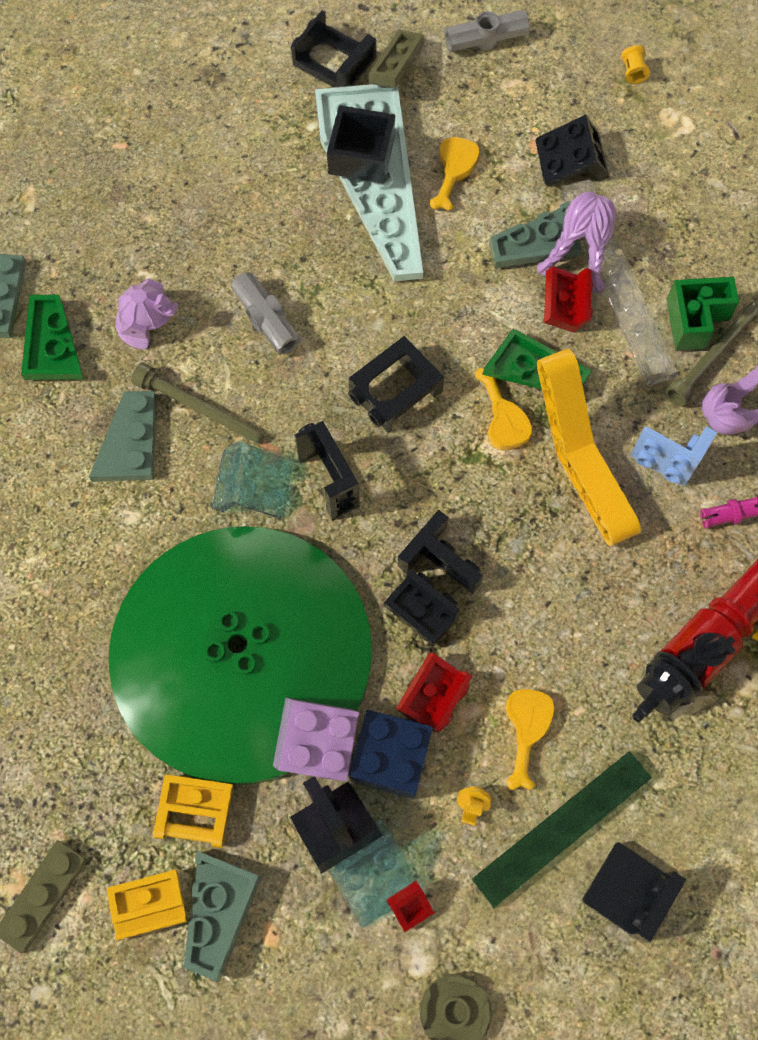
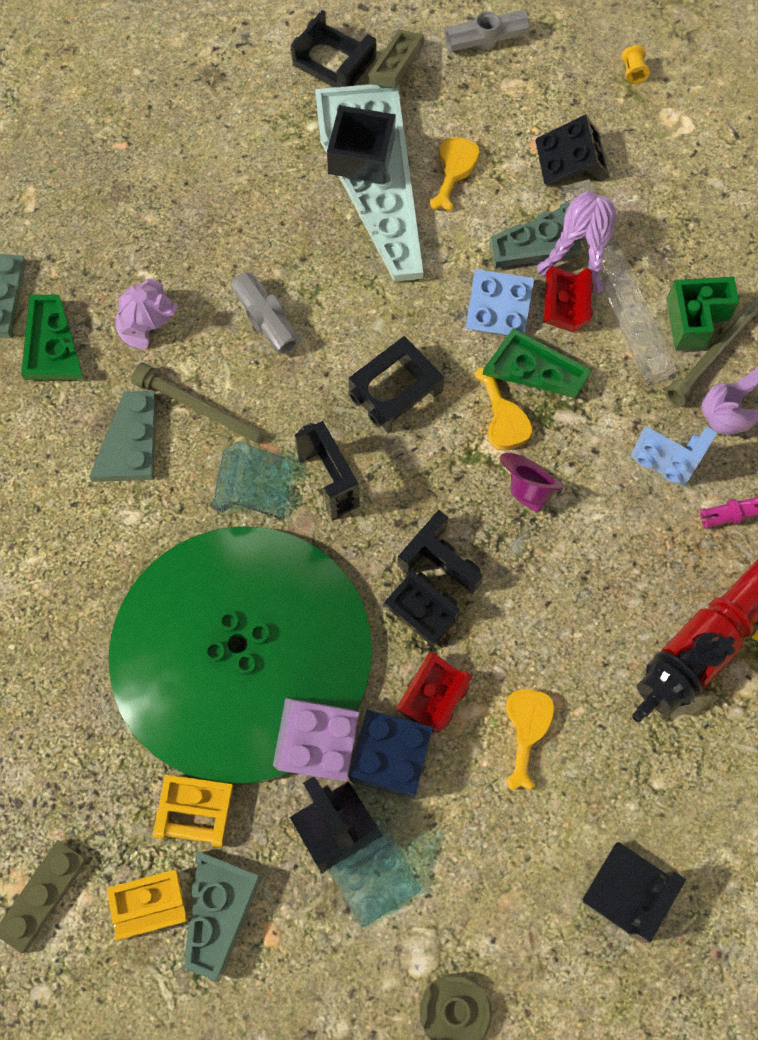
red tile [386,881,434,932] -> none
yellow plate [457,786,492,826] -> none
clear green tile [471,751,652,908] -> none
yellow beam [537,348,641,546] -> none
none -> light blue bracket [466,269,534,335]
none -> magenta piece [499,453,564,512]

